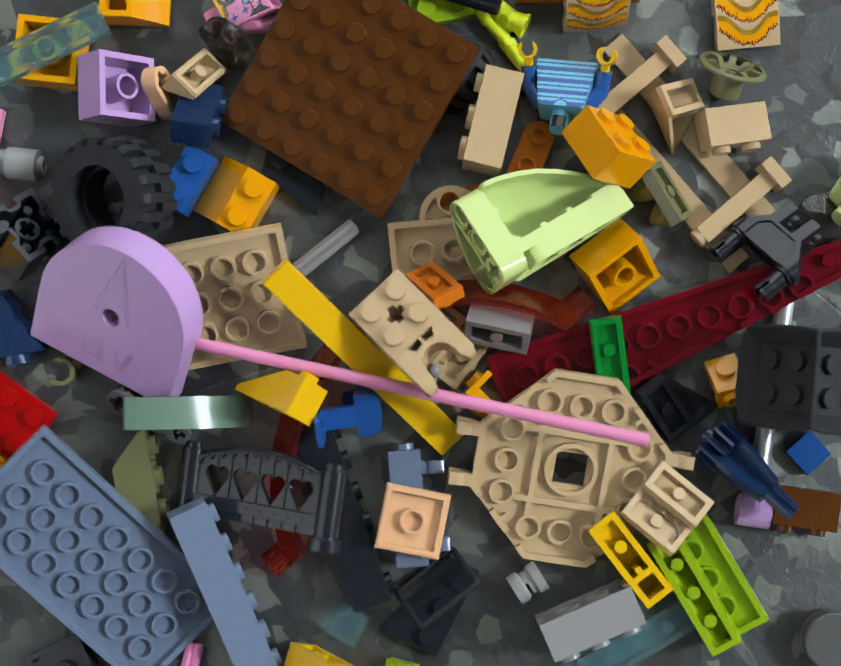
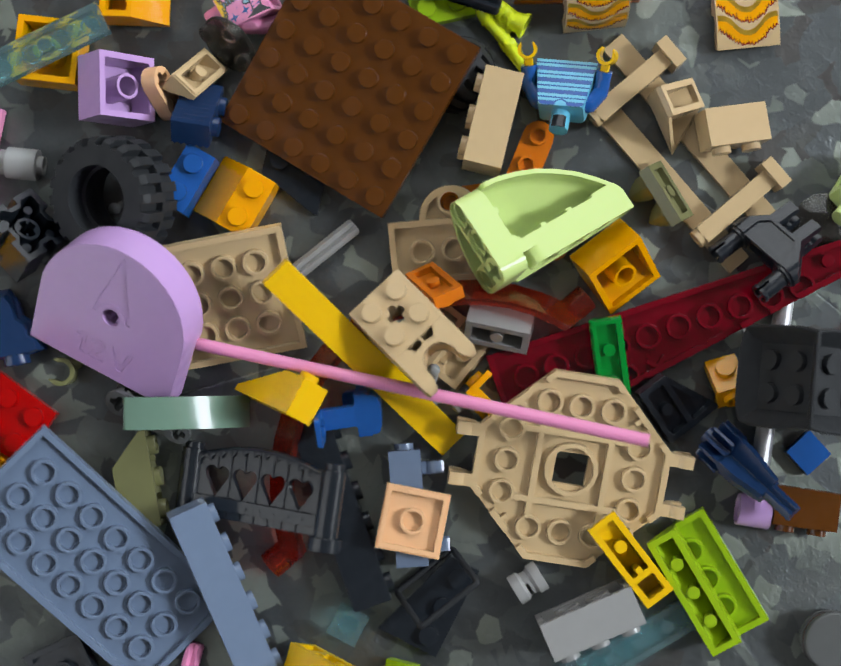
light orange brick [561,105,656,188] -> none
tan slope [619,461,714,556] -> none
olive wheel [698,51,767,101] -> none

